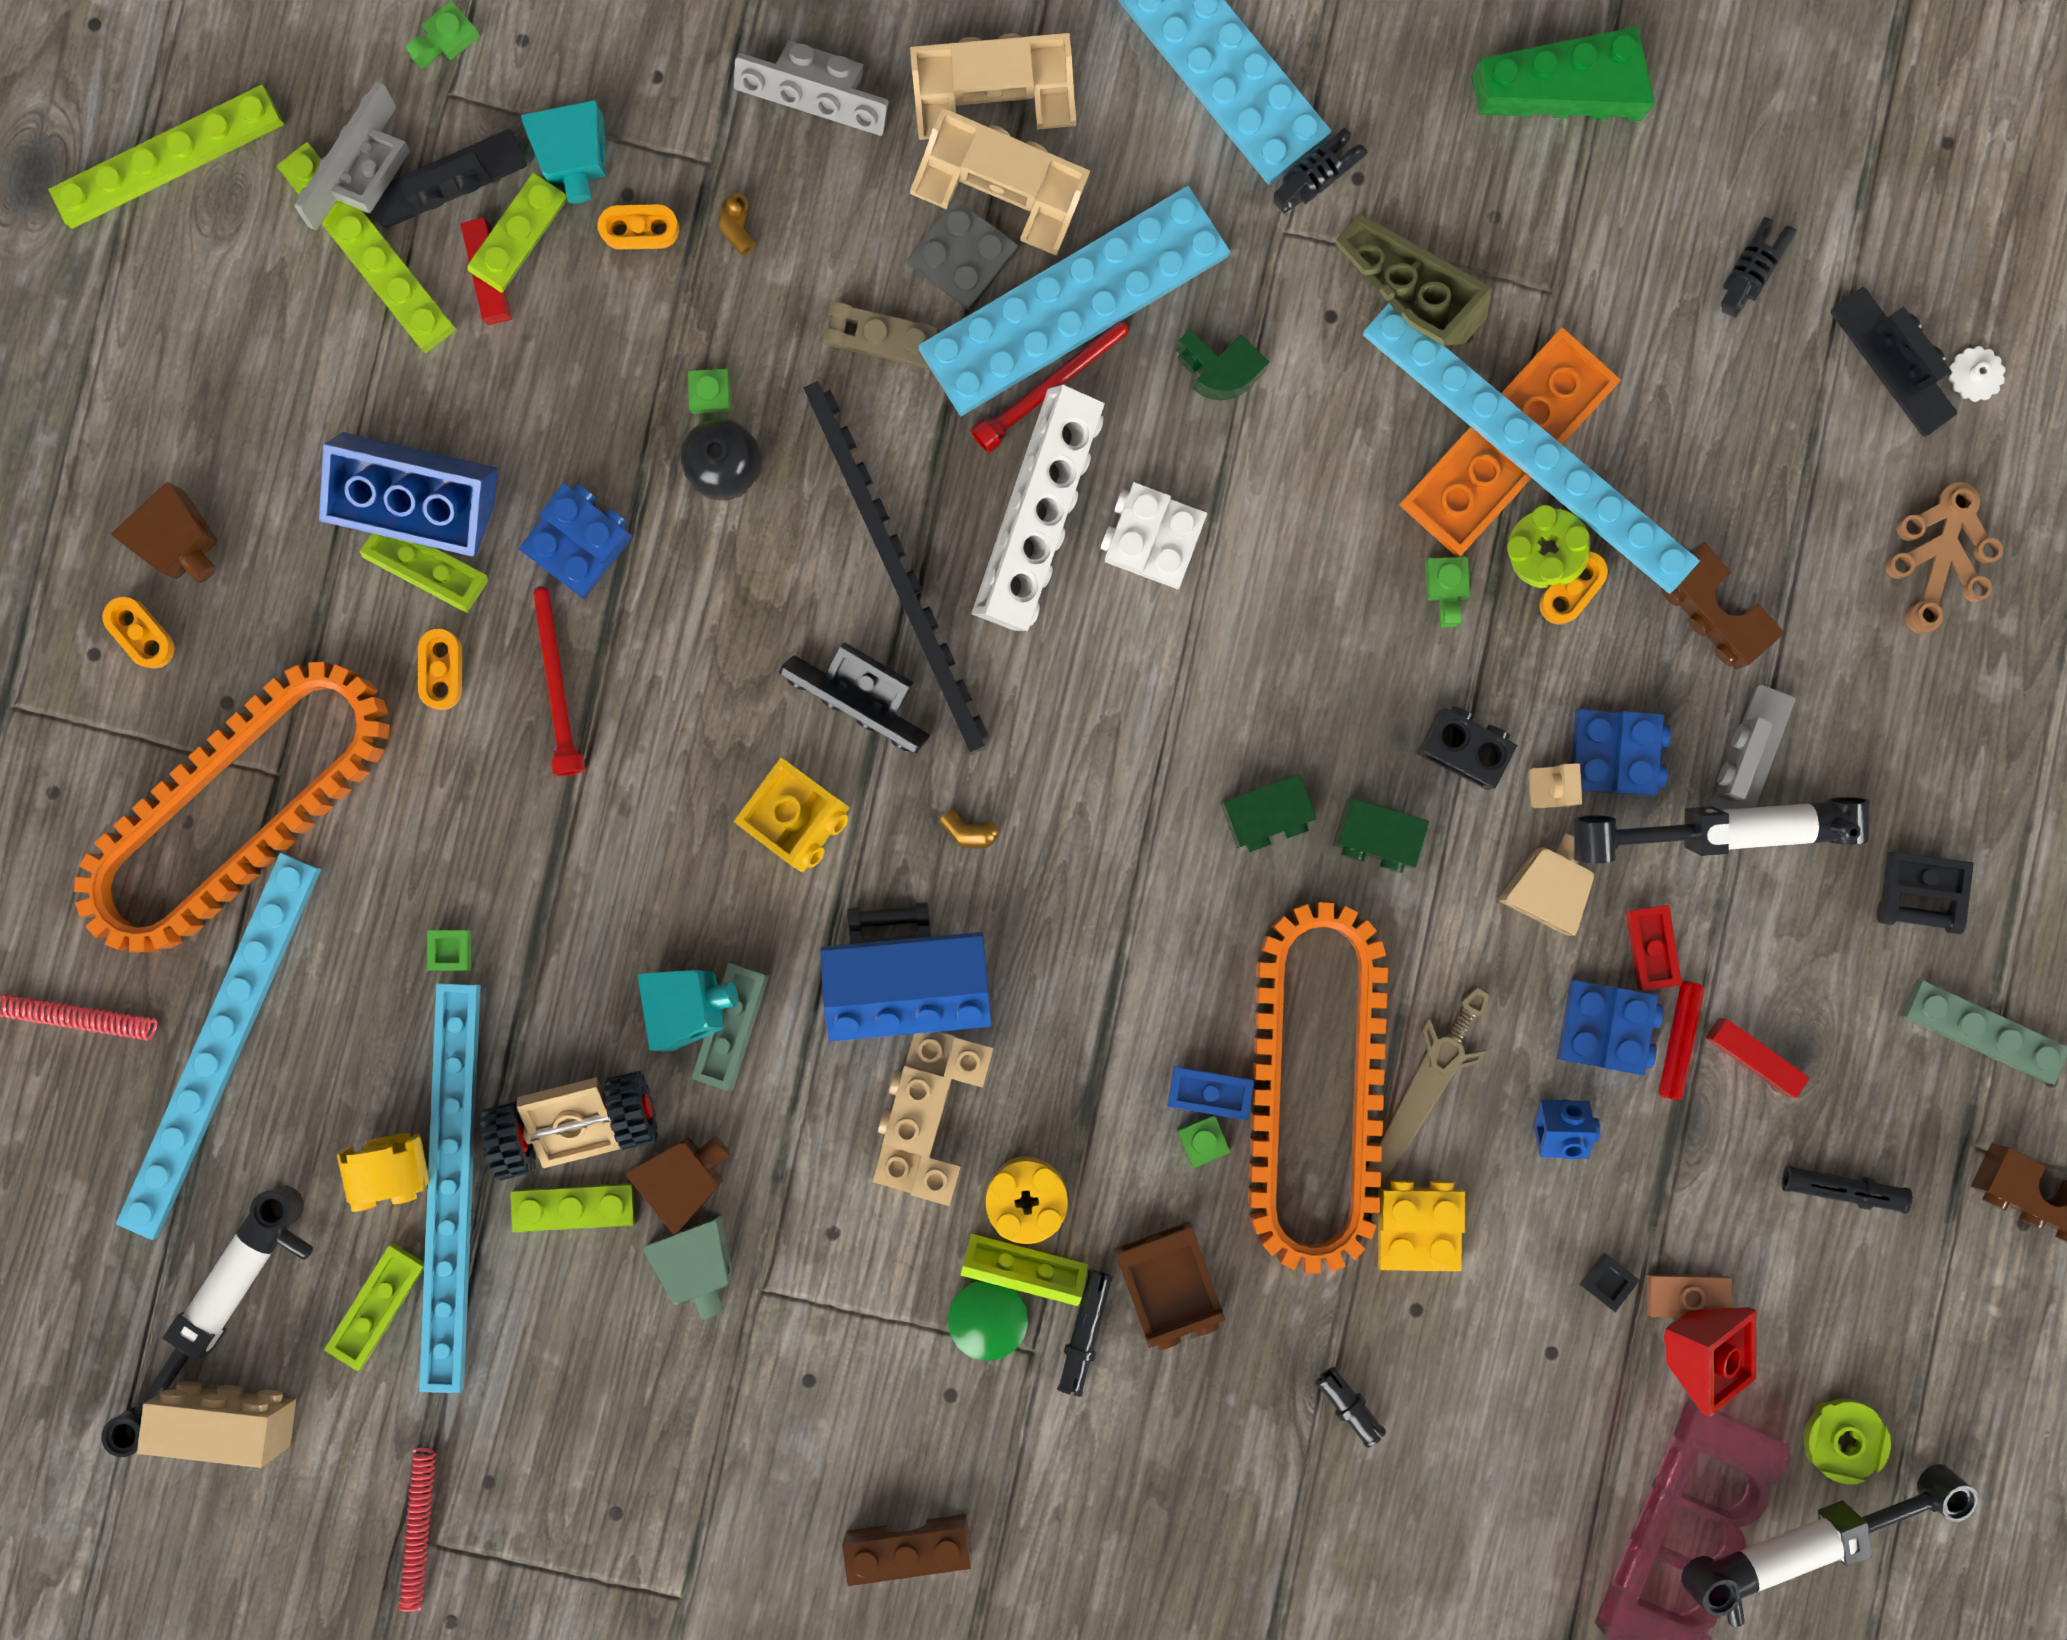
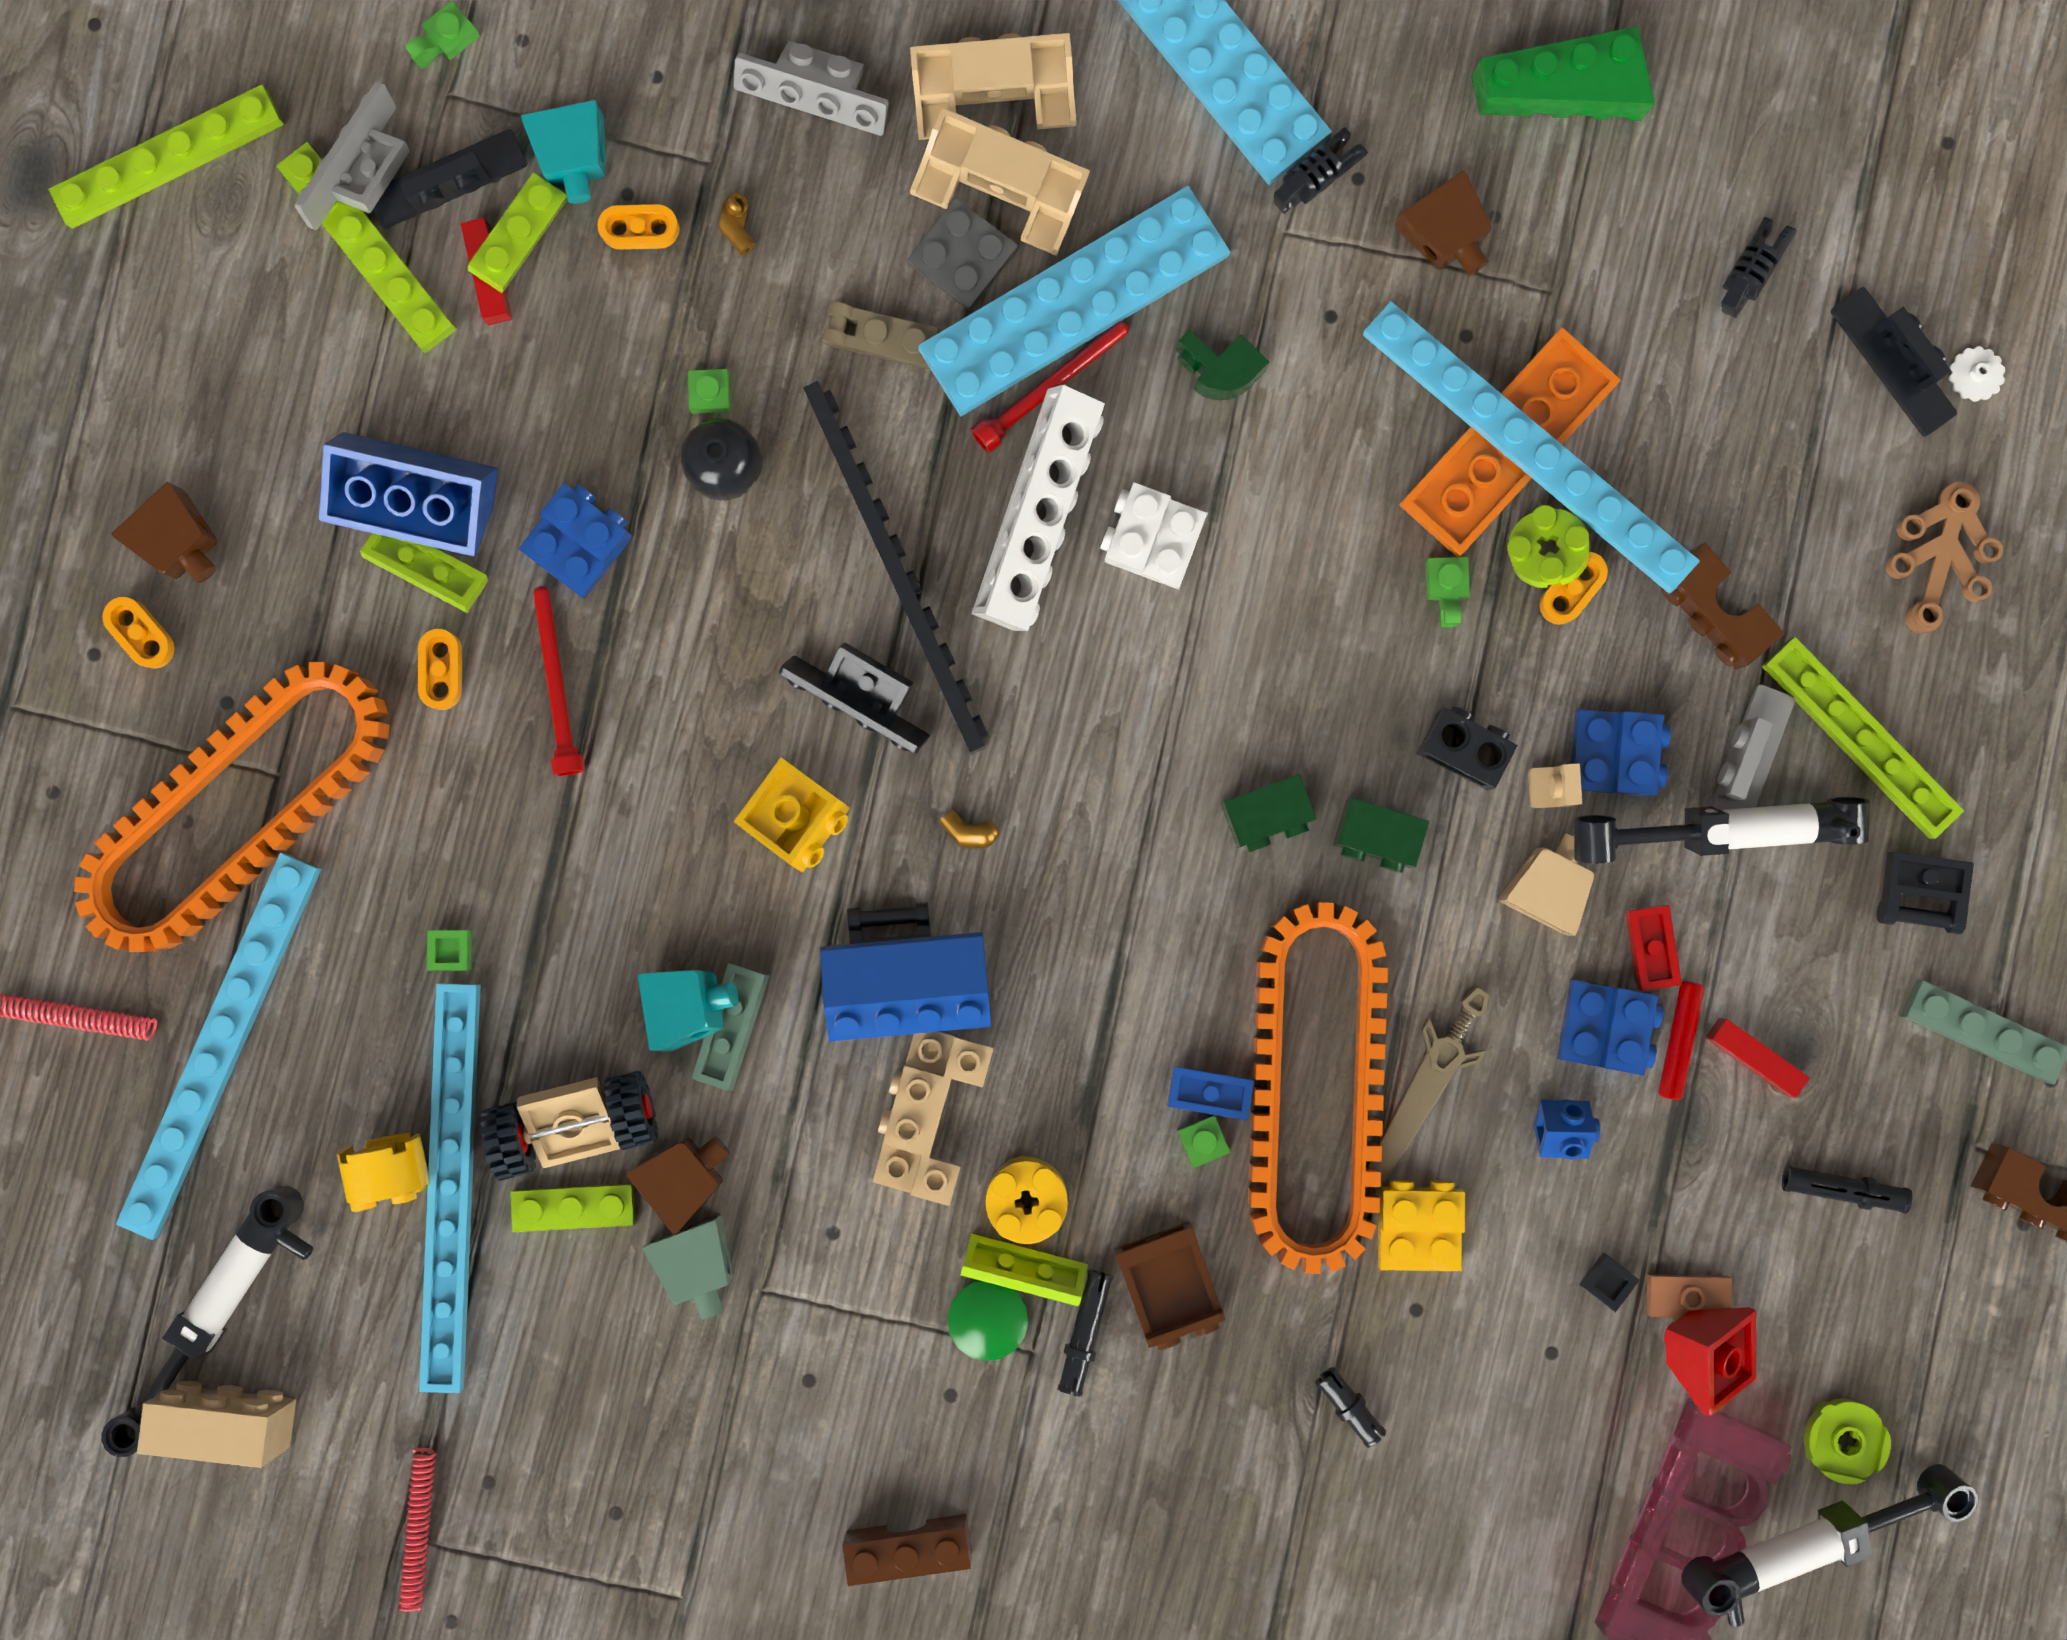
lime plate [324,1243,424,1371] -> none
olive wedge [1336,214,1492,345] -> none
none -> reddish brown torso [1395,170,1491,277]
none -> lime plate [1762,637,1964,839]

